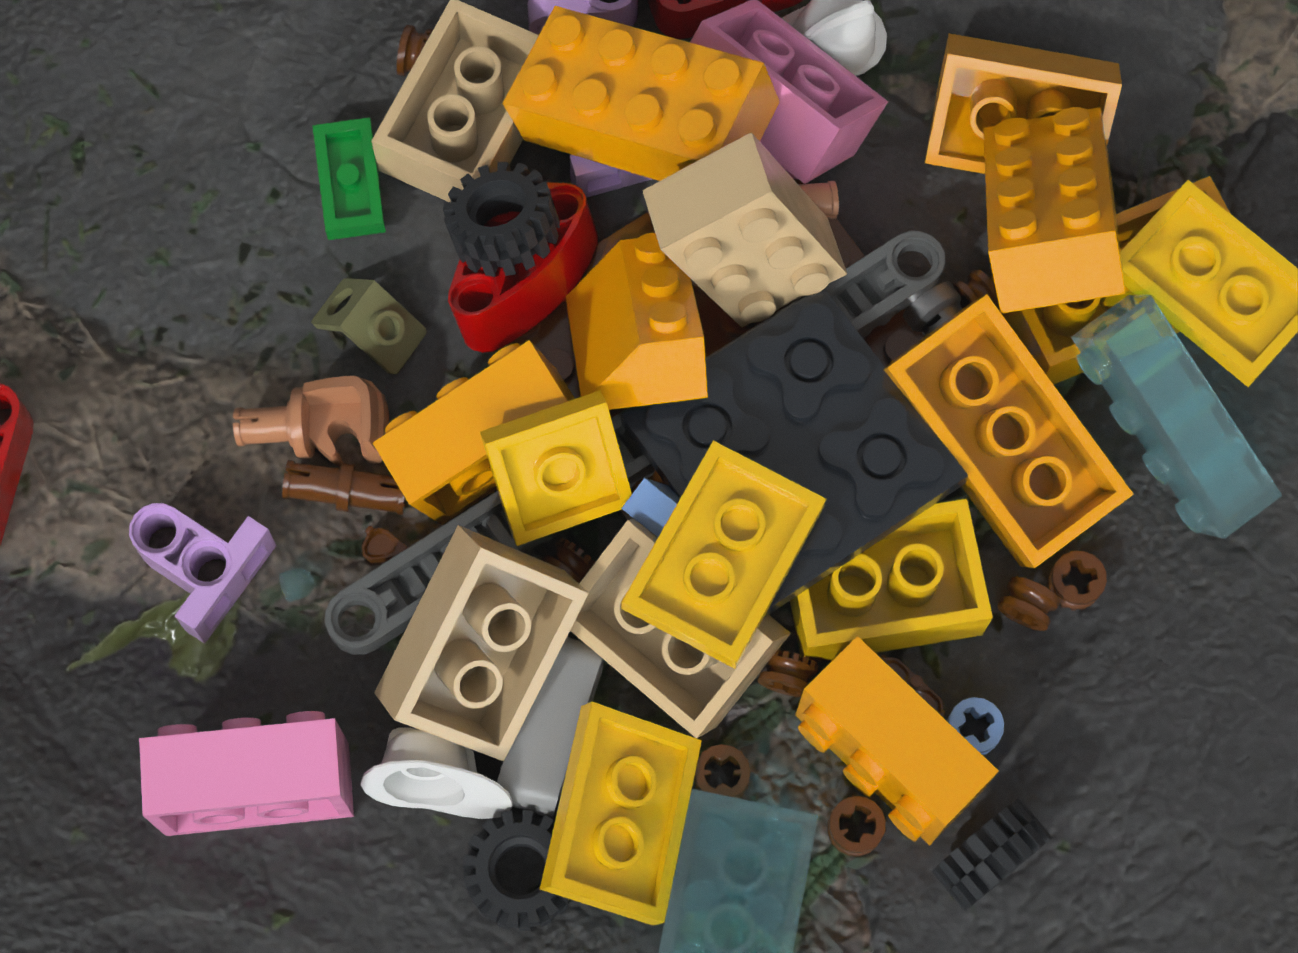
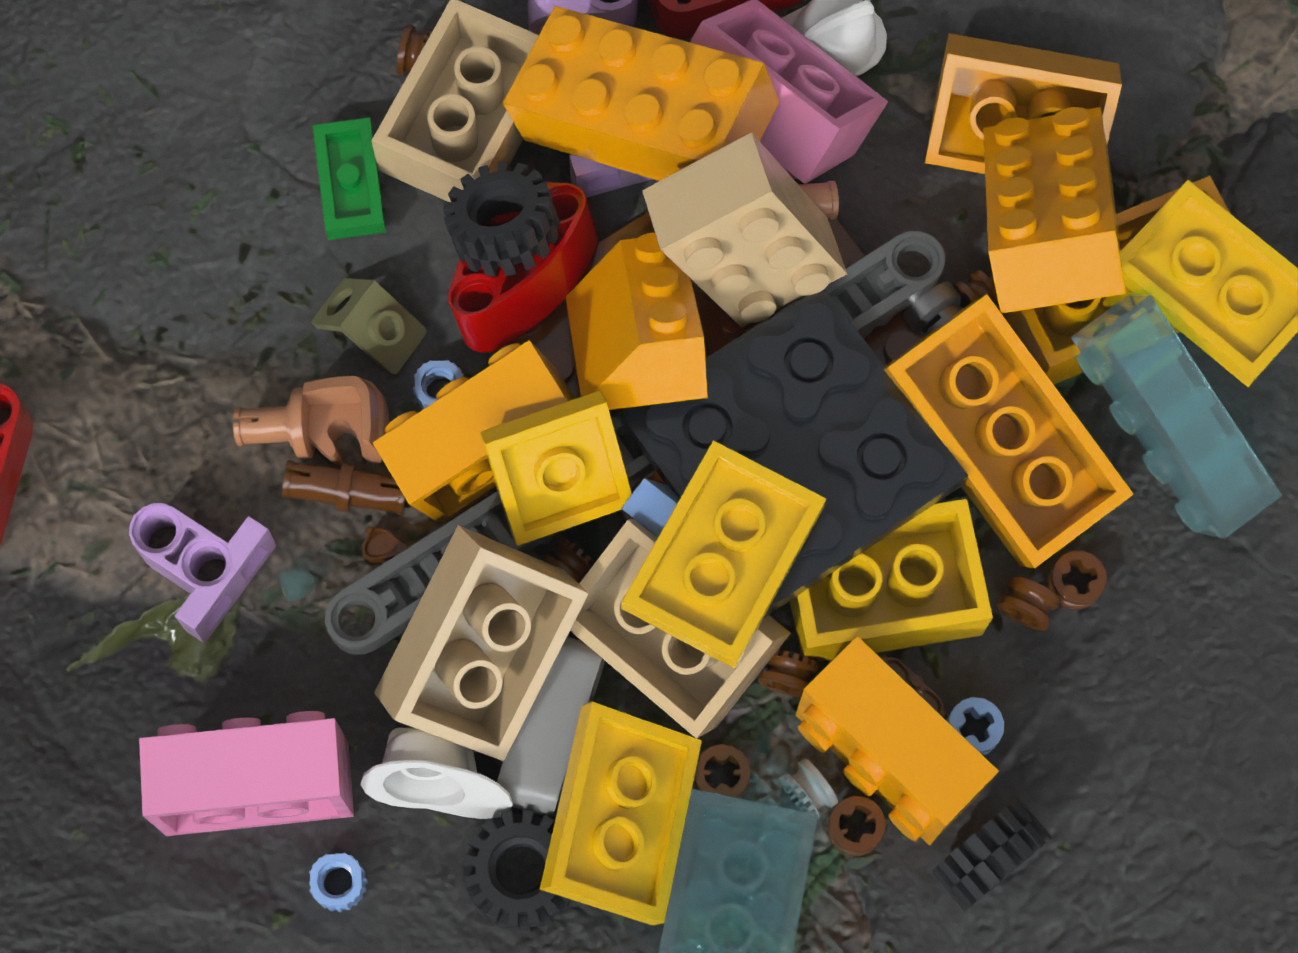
none -> light blue axle [309,852,368,912]
none -> light blue axle [413,360,464,410]
none -> light grey bush [779,758,838,823]

